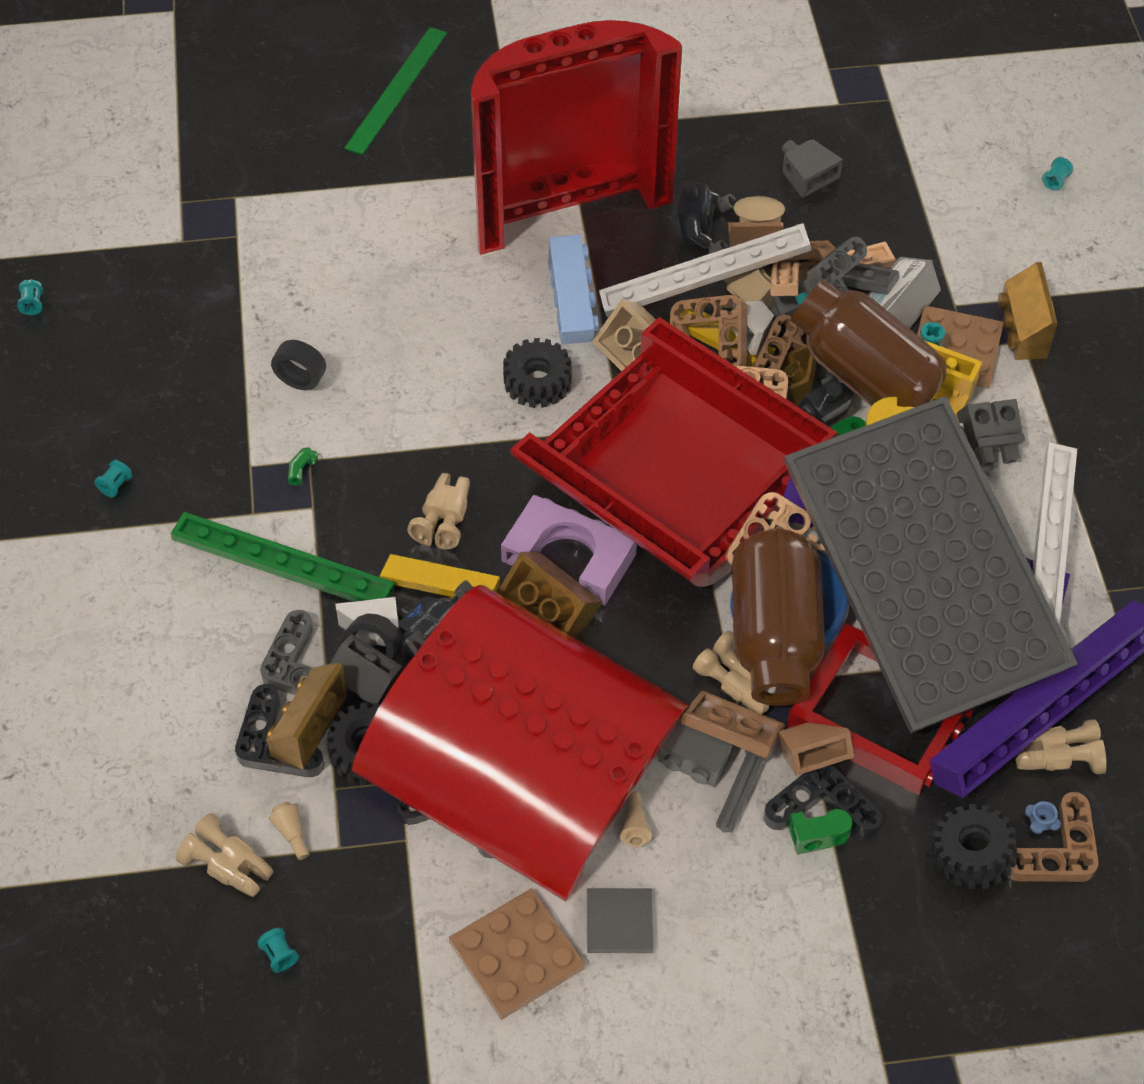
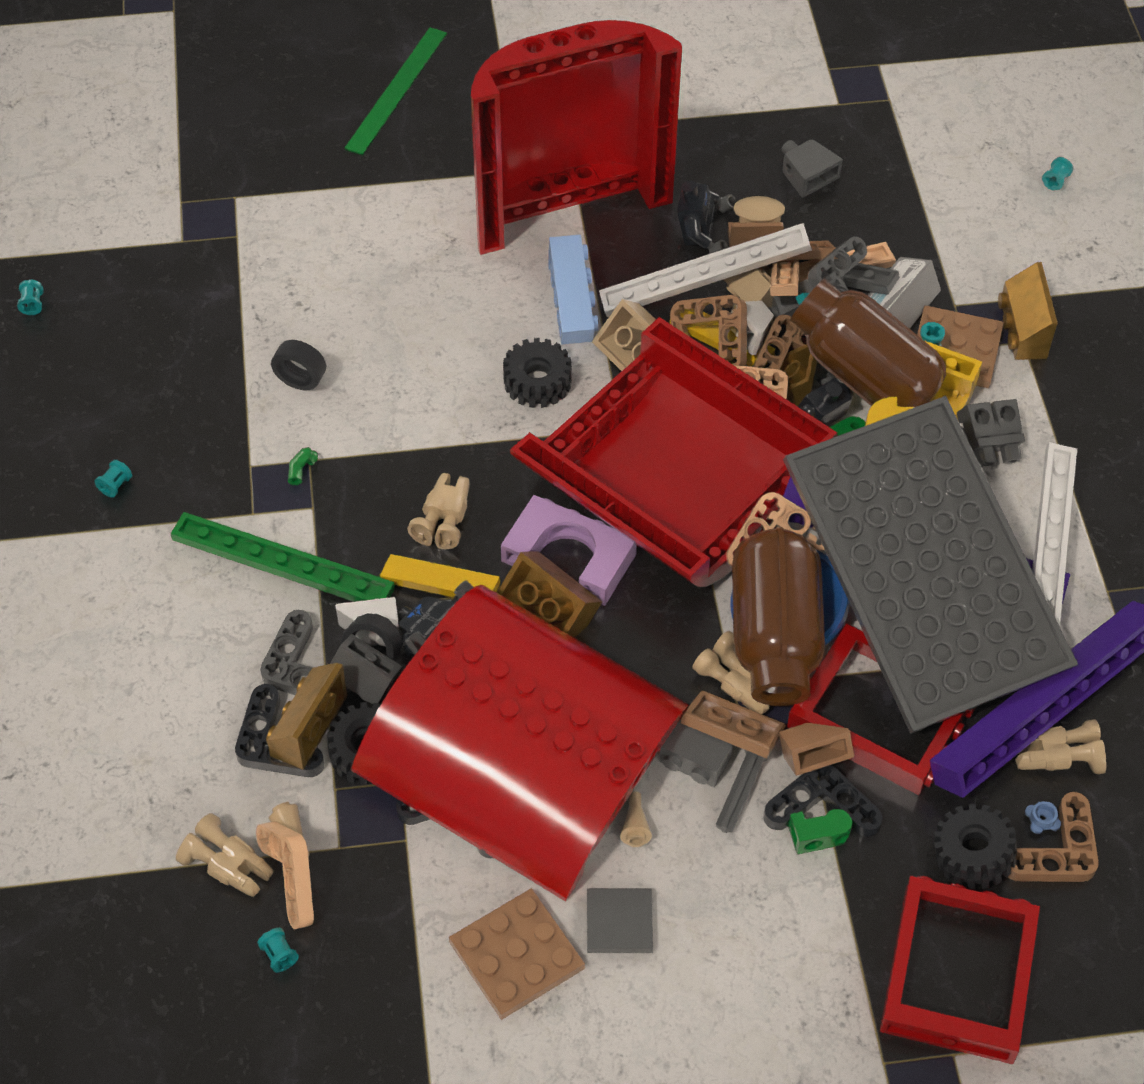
none -> light nougat beam [256,821,314,929]
none -> red window [880,876,1040,1065]

